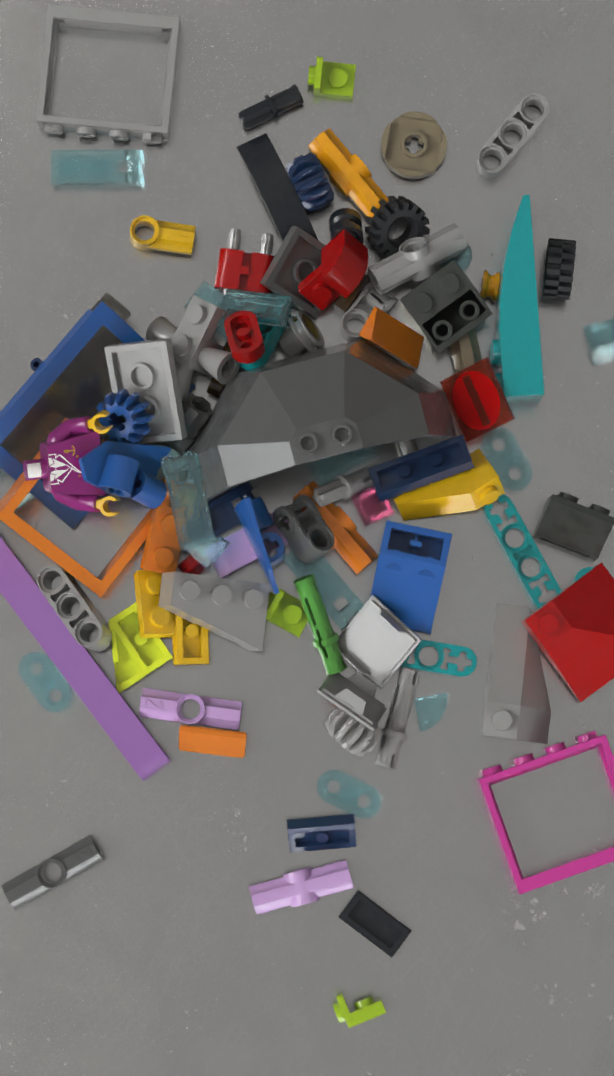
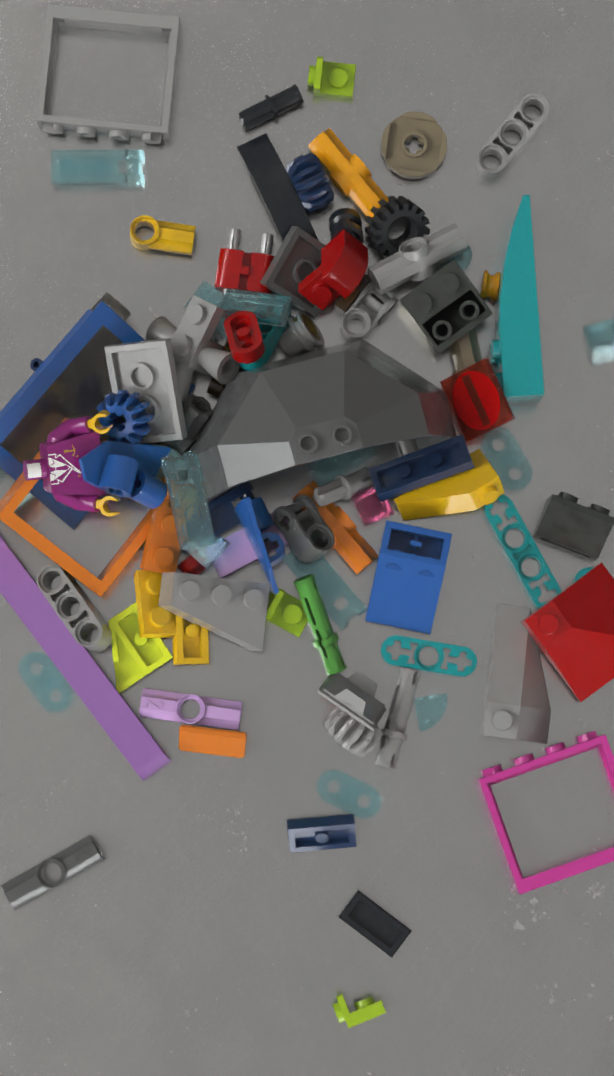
lavender piece [249,860,353,914] -> none
piece [337,595,422,688] -> none
orange slope [359,306,424,369] -> none
black tyre [542,238,576,300] -> none

